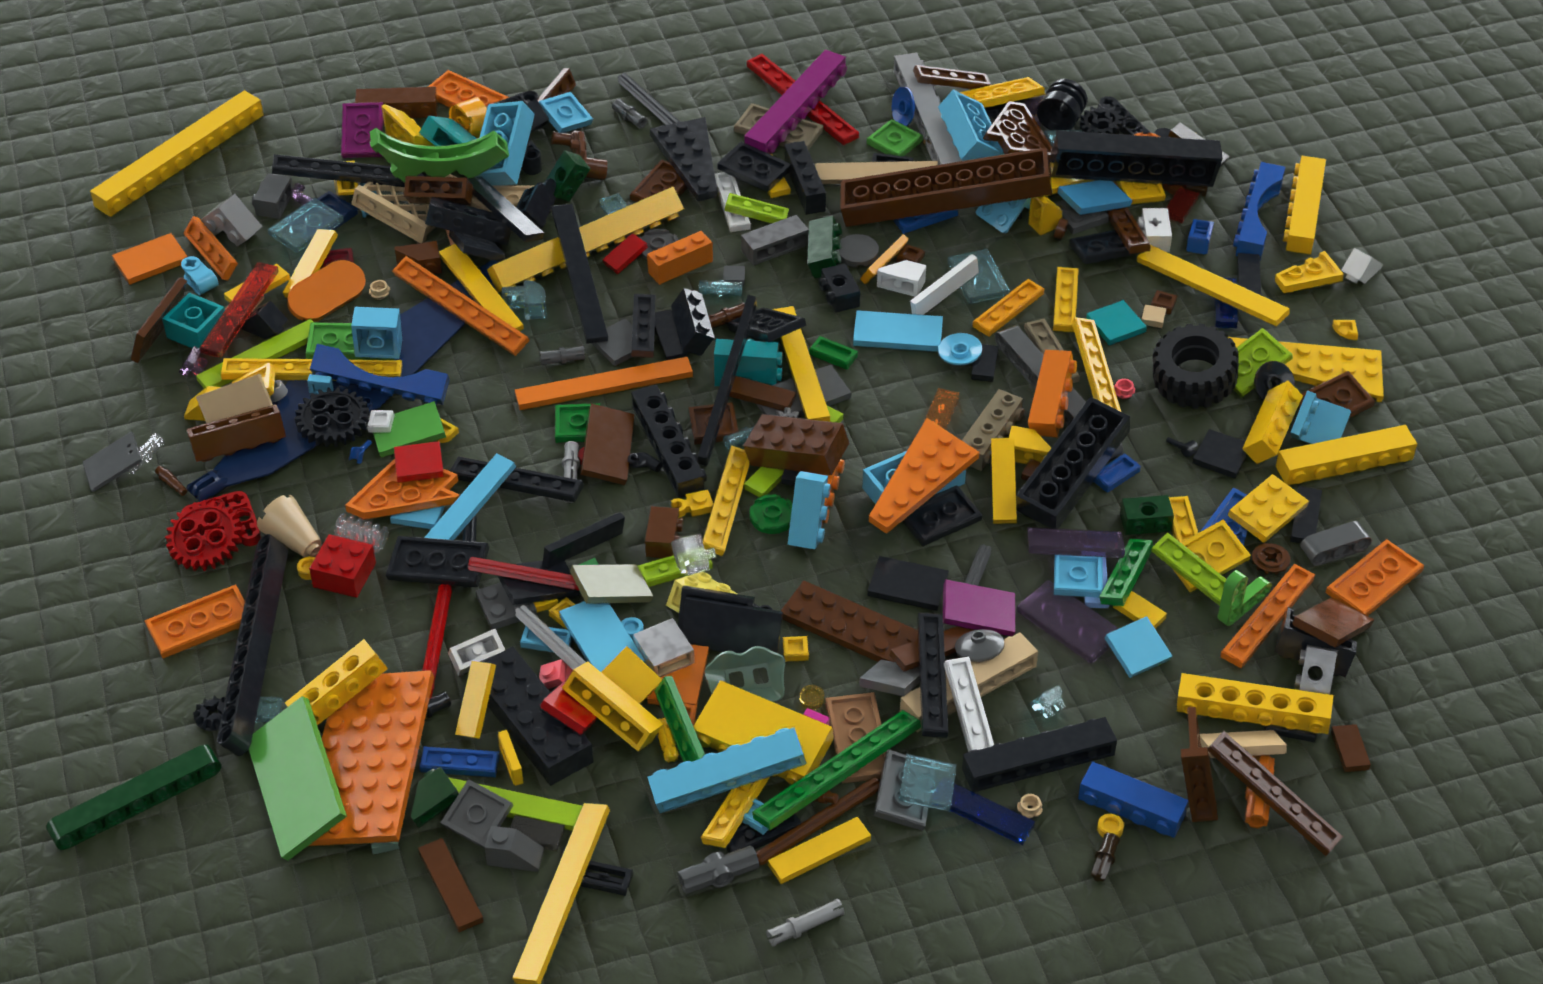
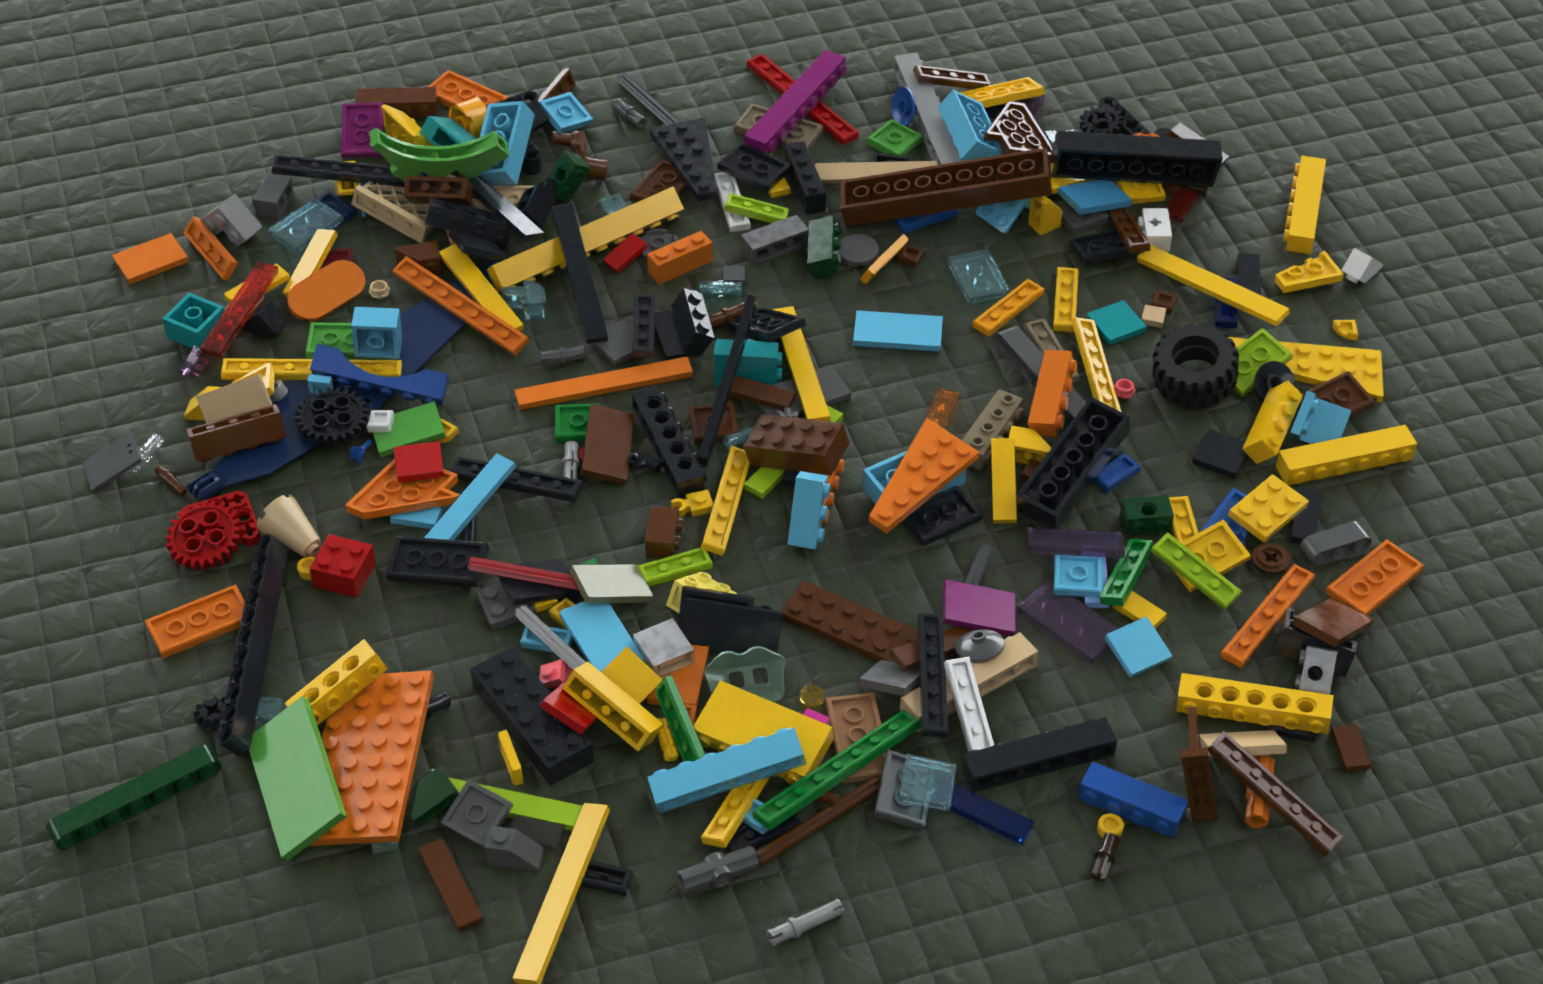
yellow brick [90,90,264,217] -> none
reddish brown tile [131,277,187,363] -> none
medium azure piece [181,256,219,296] -> none
lime tile [196,319,313,389] -> none
clear purple arm [291,183,314,206] -> none
clear piece [334,513,388,554] -> none
blue tile [420,747,500,777] -> none
red axle [422,584,452,698] -> none
white brick [448,629,505,676] -> none
yellow tile [455,661,496,739] -> none
black tile [542,512,625,569] -> none
medium azure tile [621,617,644,641] -> none
clear brick [671,534,716,575] -> none
green tile [749,494,793,534] -> none
yellow tile [768,816,871,884] -> none
yellow tile [783,636,809,662] -> none
green tile [809,336,858,370] -> none
black brick [819,264,860,312] -> none
black tile [867,556,949,611] -> none
white slope [877,260,926,297] -> none
white tile [910,254,979,315] -> none
medium azure dish [938,333,982,365] -> none
black tile [971,344,998,382] -> none
tan plate [1017,794,1042,818] -> none
clear light blue tile [1030,685,1065,718] -> none
black wheel [1037,79,1088,132] -> none
reddish brown tile [1054,218,1069,240] -> none
black hand [1166,437,1198,457] -> none
blue slope [1186,219,1214,254] -> none
bright green beam [1218,570,1272,626] -> none
blue arch [1233,162,1285,260] -> none

